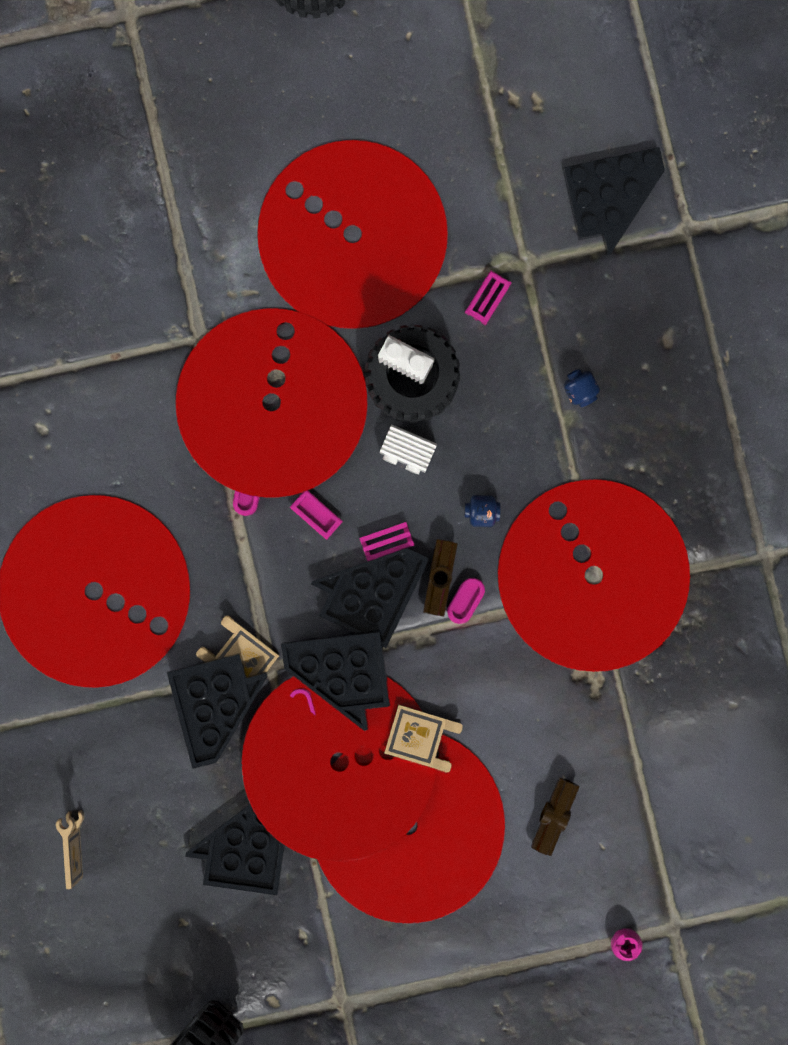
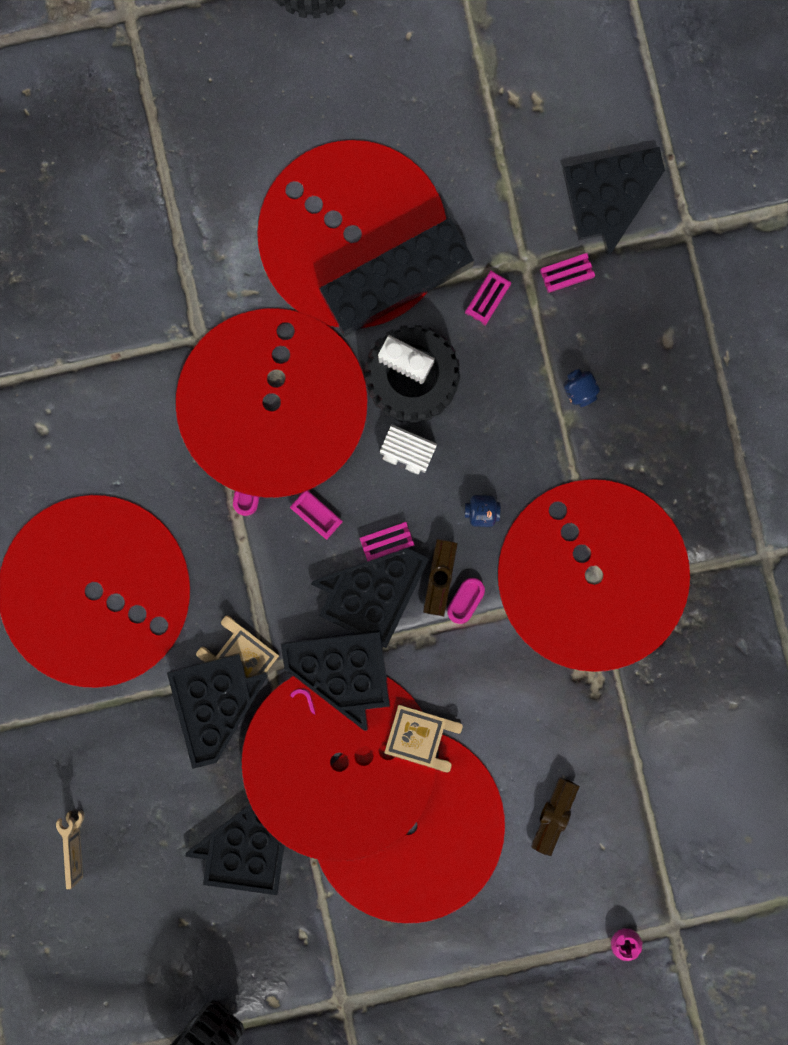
none -> black brick [319,217,474,337]
none -> dark pink tile [540,253,595,293]

